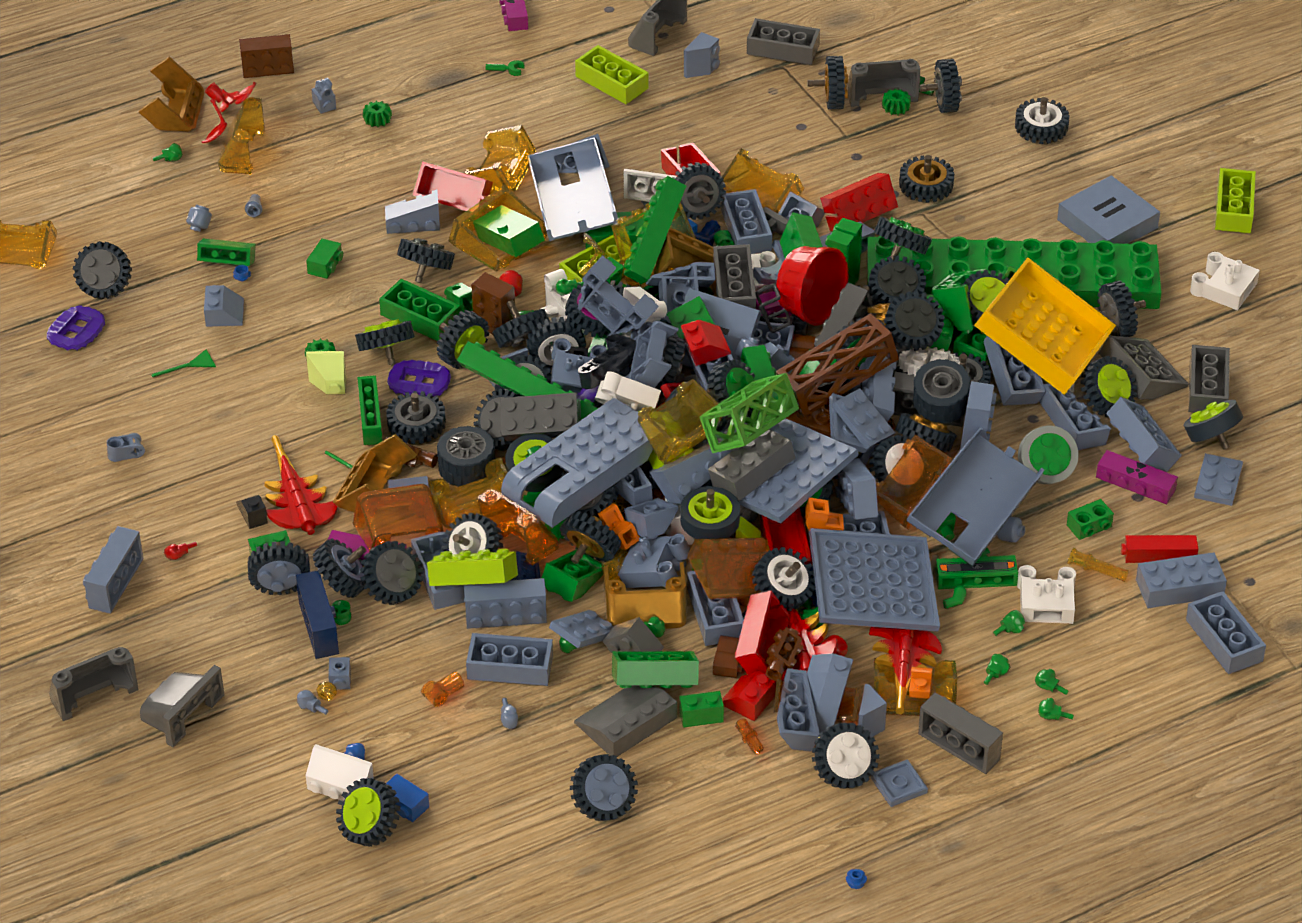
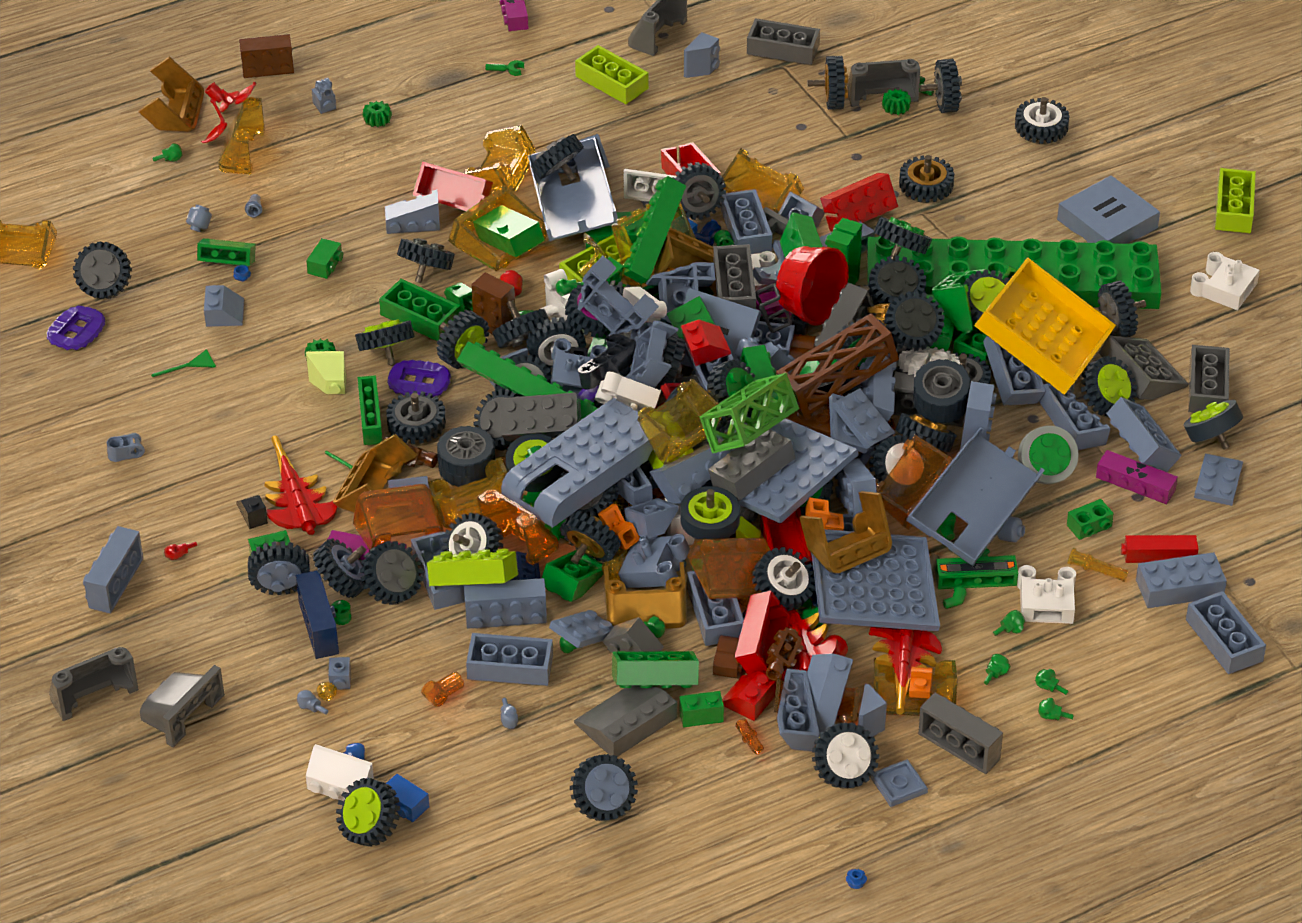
none -> black wheel [531,134,584,181]
none -> pearl gold windscreen [800,491,892,573]

